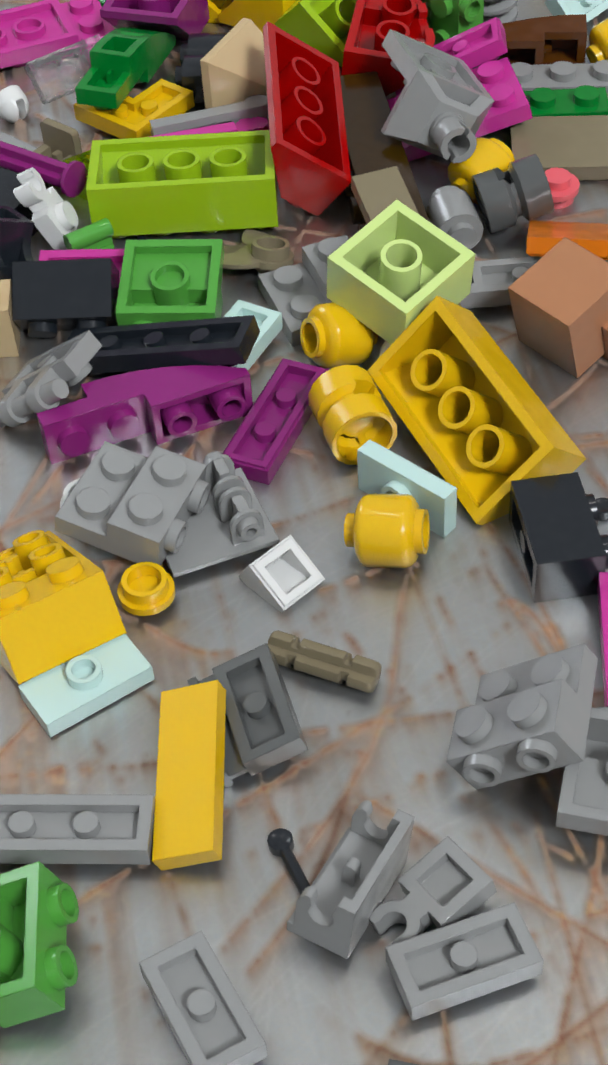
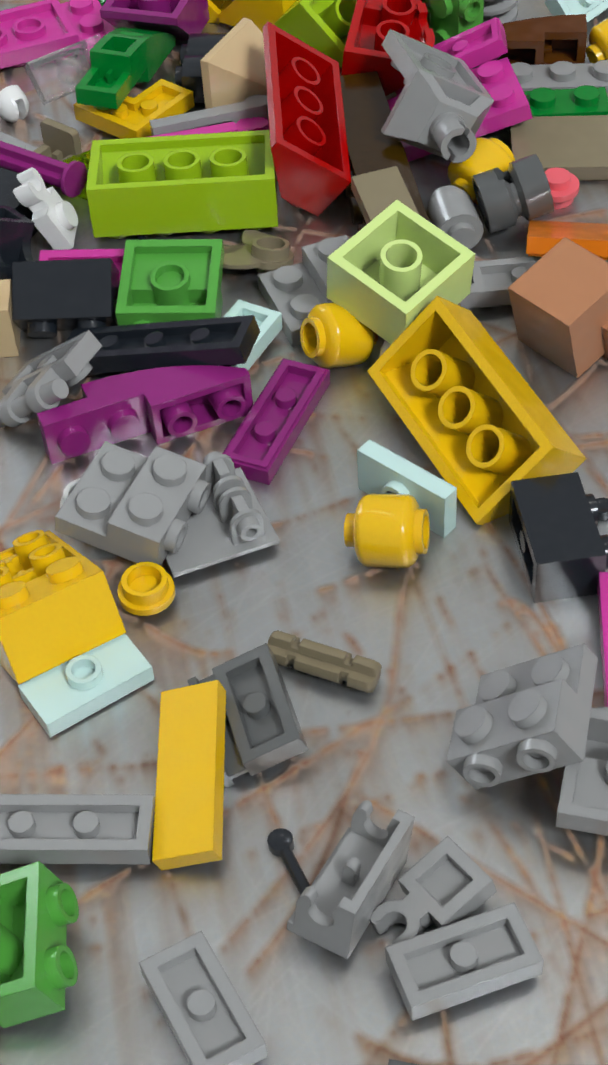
bright green plate [63,218,115,250] -> none
white slope [239,534,325,613] -> none
yellow wheel [308,364,397,465] -> none

